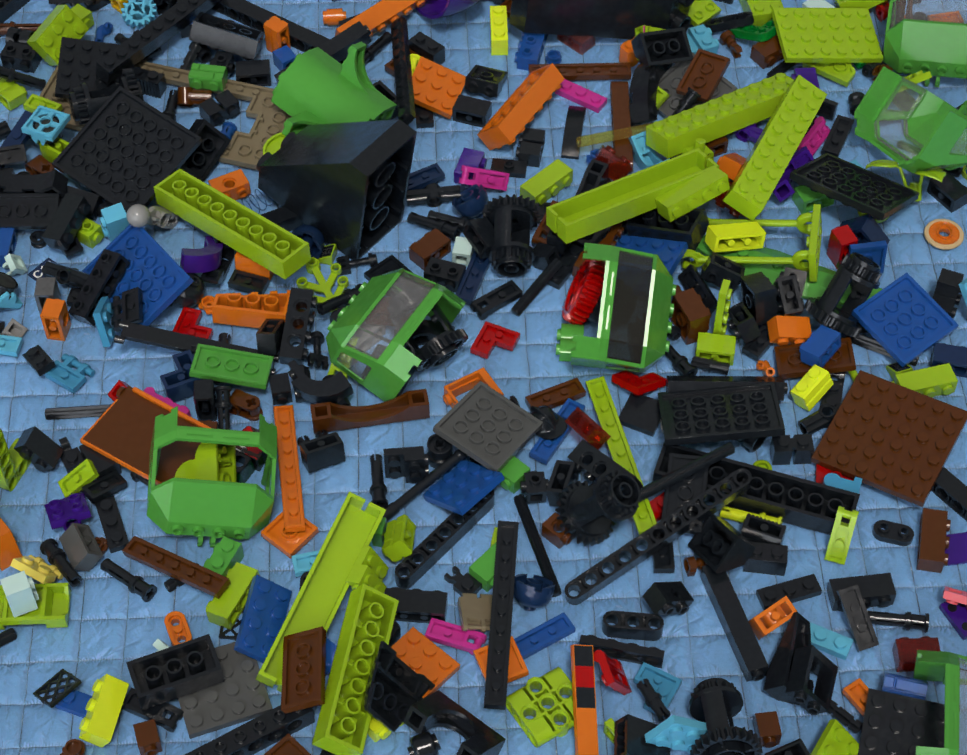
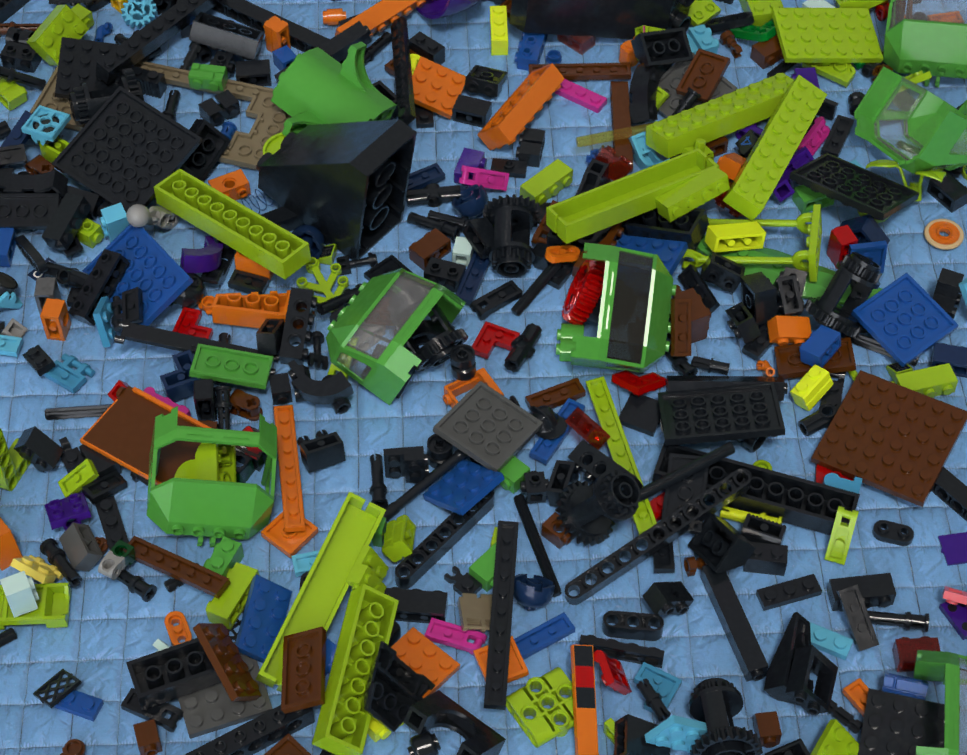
light aqua tile [2,253,28,277] -> none
lime plate [23,94,63,113] -> none
black bush [30,231,47,249] -> none
neon yellow brick [79,674,129,748] -> none
reddish brown piece [177,87,212,107] -> none
reddish brown arch [310,389,430,434] -> none
black slope [561,105,586,159] -> none
lime brick [695,332,736,366] -> none
lime plate [713,279,733,335] -> none
orange brick [748,596,797,640] -> none
black piece [770,434,814,465] -> none
reddish brown brick [916,508,951,573] -> none
none -> black beam [15,235,48,275]
none -> leg [98,539,136,580]
none -> reddish brown plate [193,623,262,702]
none -> black wheel [450,344,476,381]
none -> black piece [504,323,542,372]
none -> orange plate [544,245,580,264]
none -> reddish brown plate [671,298,692,357]
none -> black brick [735,129,760,158]

